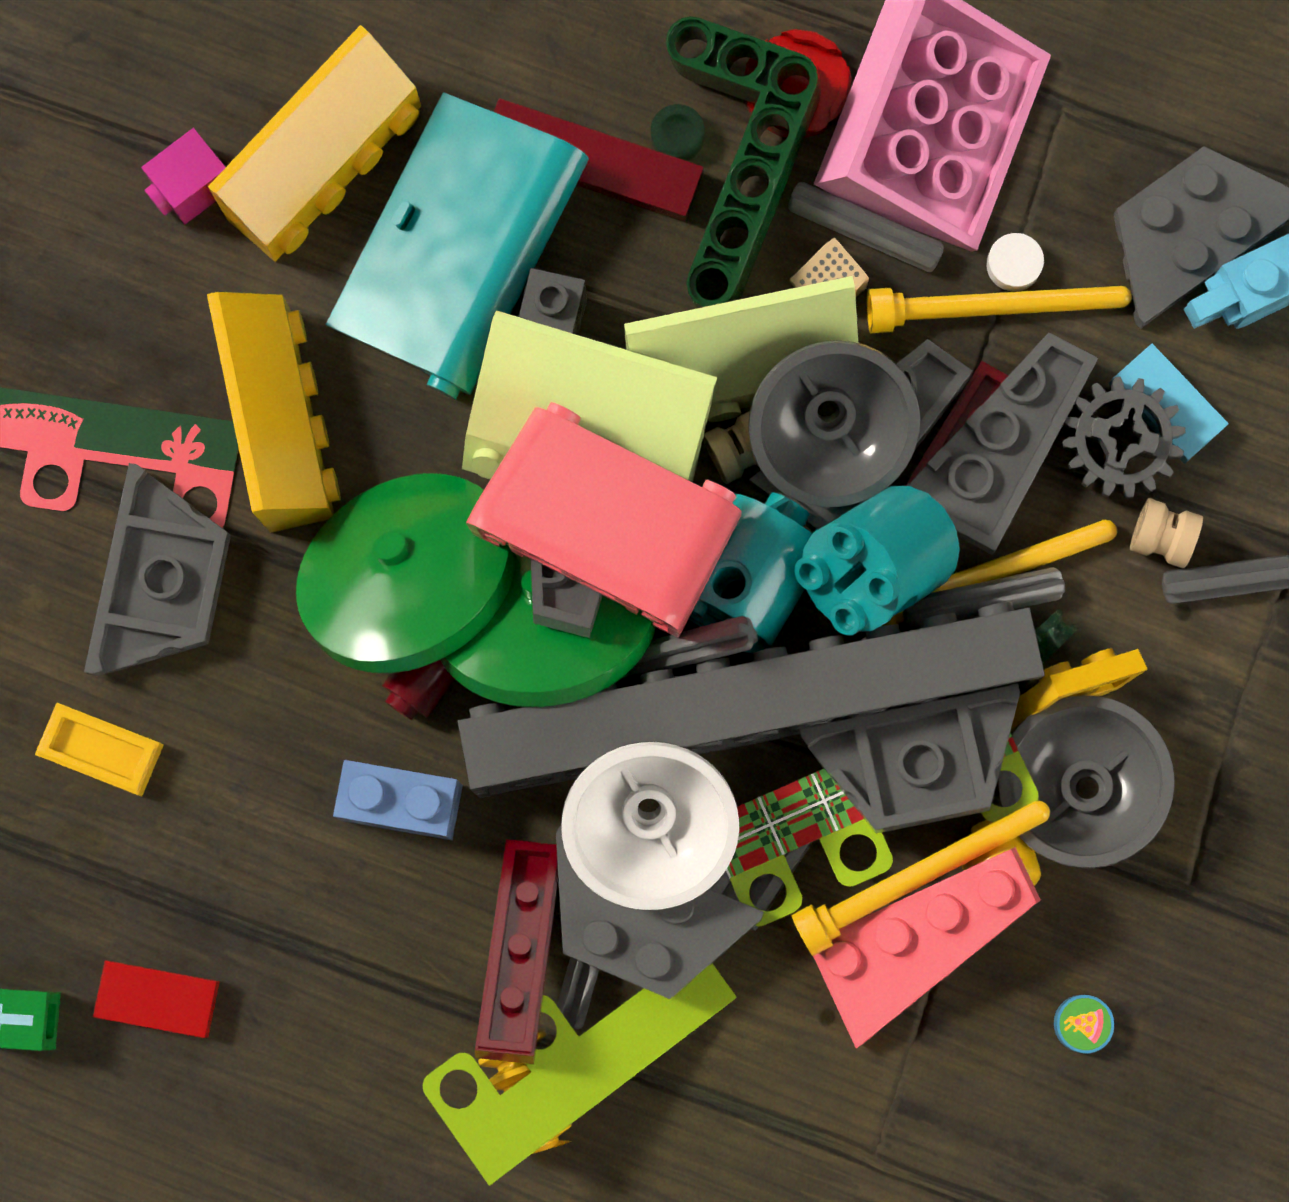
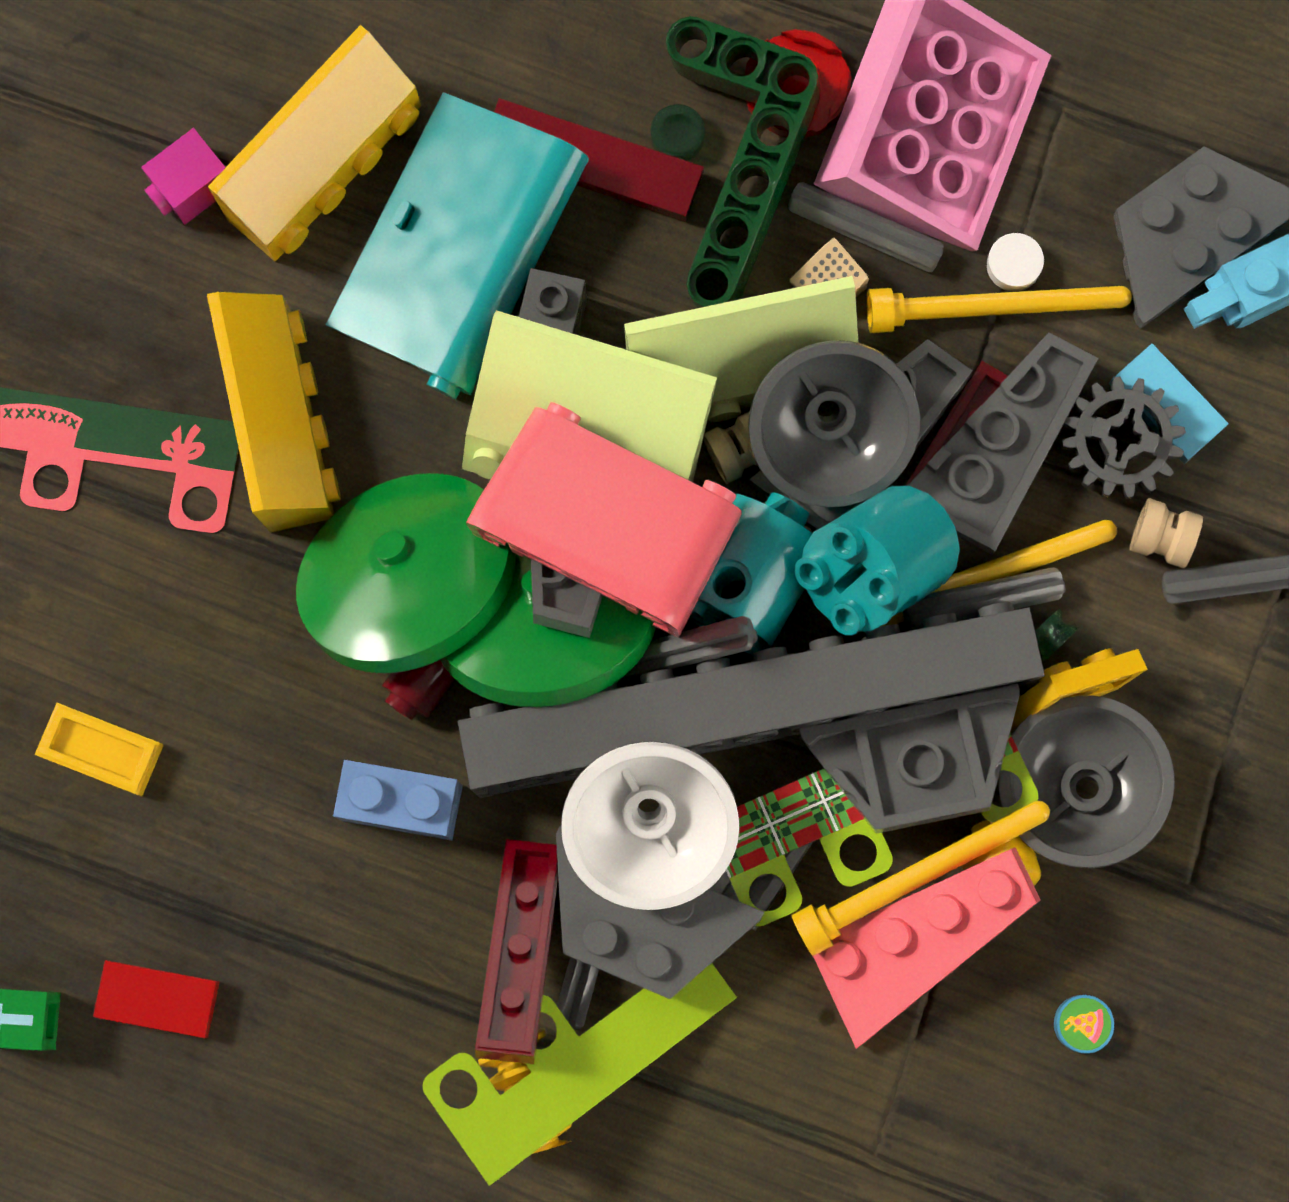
dark grey wing [84,463,231,676] -> none

